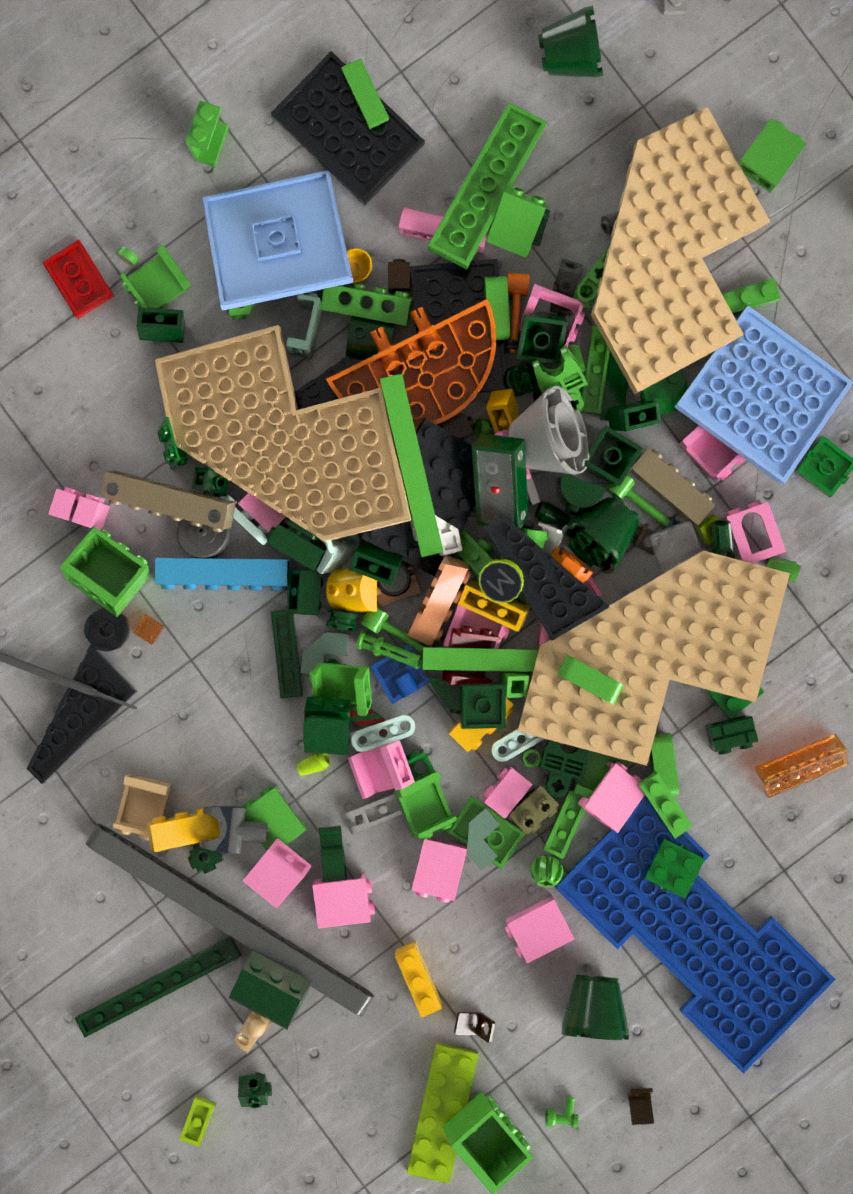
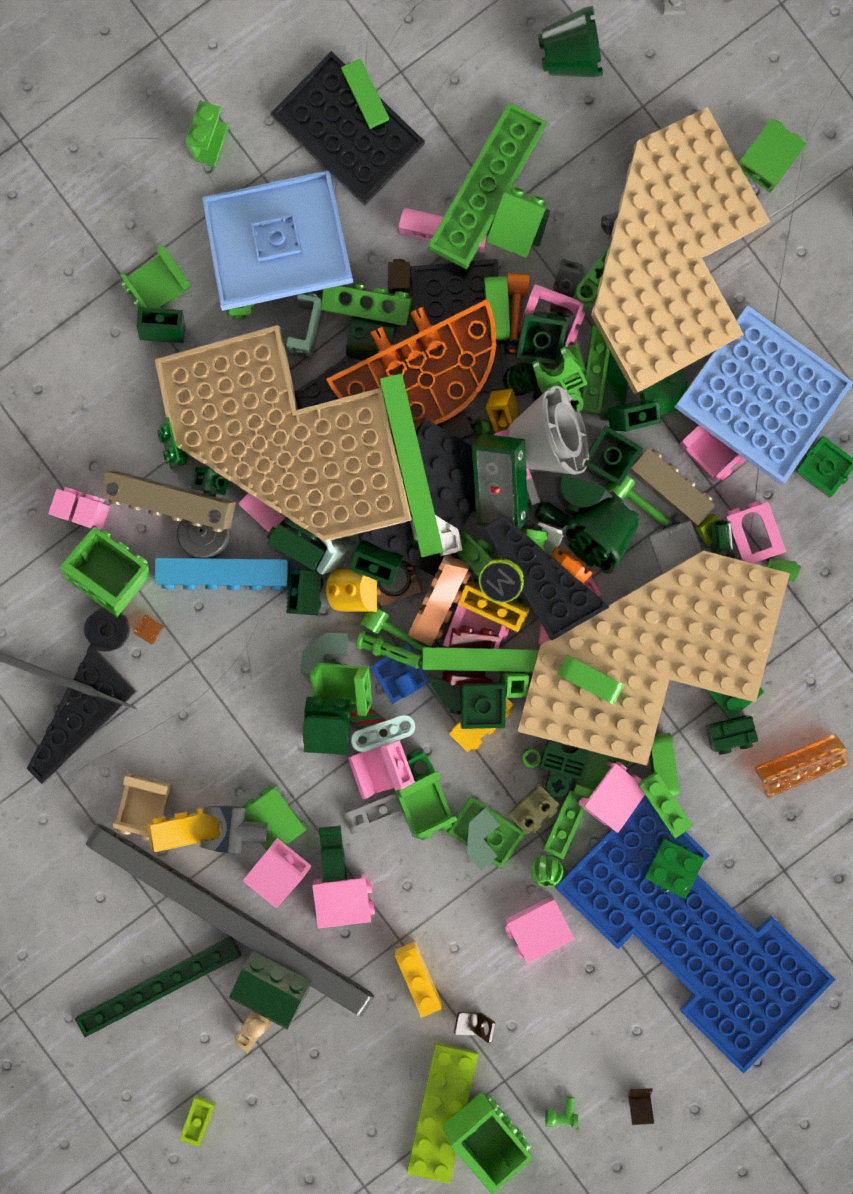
red tile [42,240,115,319] -> none
bright green tile [116,246,139,266] -> none
dark green brick [188,842,224,874] -> none
light aqua plate [219,494,269,545] -> none
dark green brick [238,1072,272,1108] -> none
dark green tile [271,610,303,699] -> none
lime cone [296,753,330,776] -> none
dark green wheel [326,609,359,632] -> none
yellow hair [347,248,372,284] -> none
bright pink panel [412,837,467,902] -> none
bright pink brick [483,766,533,819] -> none
light aqua plate [491,728,544,762] -> none
dark green cone [561,975,629,1040] -> none
dark brown bracket [631,523,663,555] -> none
bright green plate [722,278,781,314] -> none

